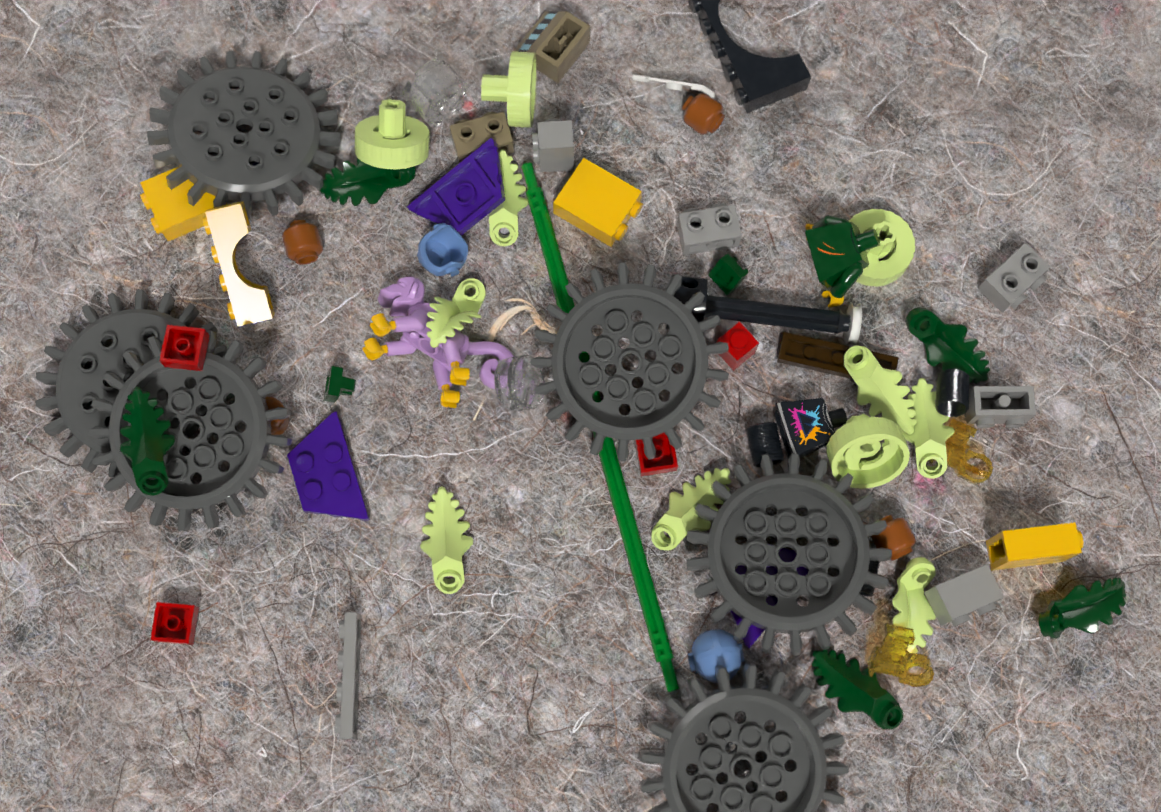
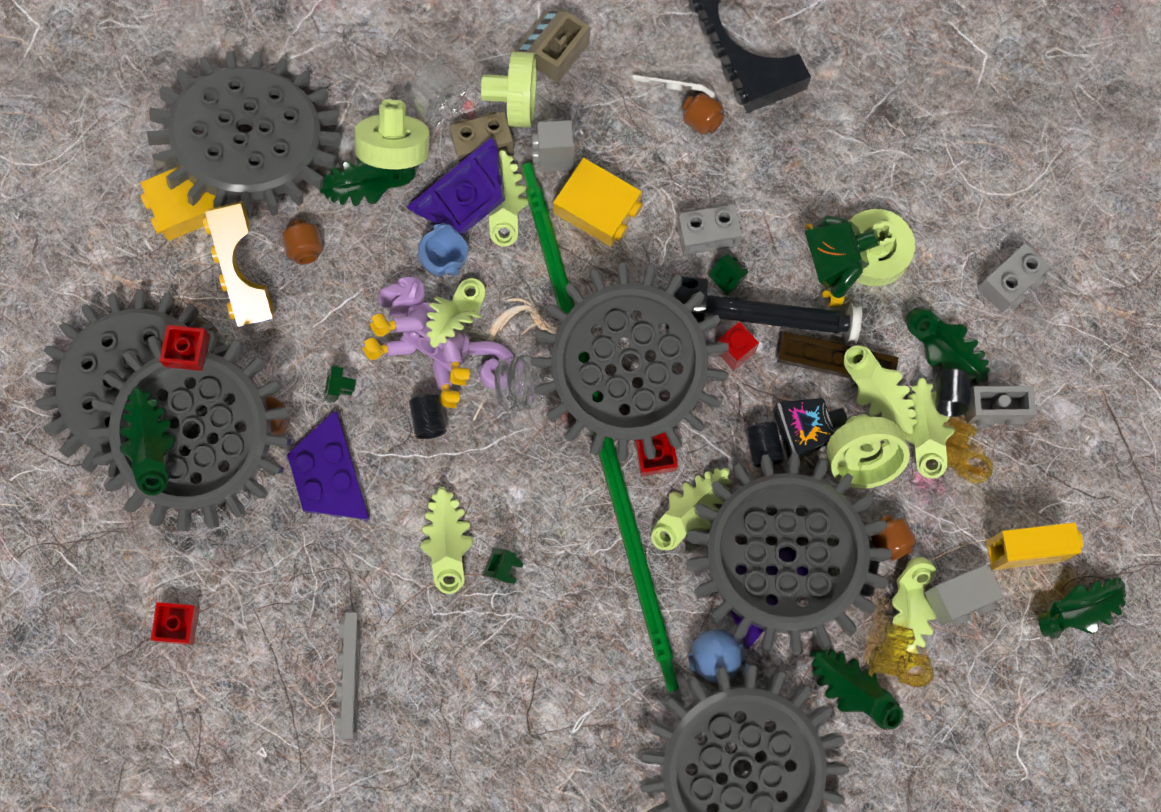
none -> black piece [409,394,447,439]
none -> dark green tile [482,548,523,584]

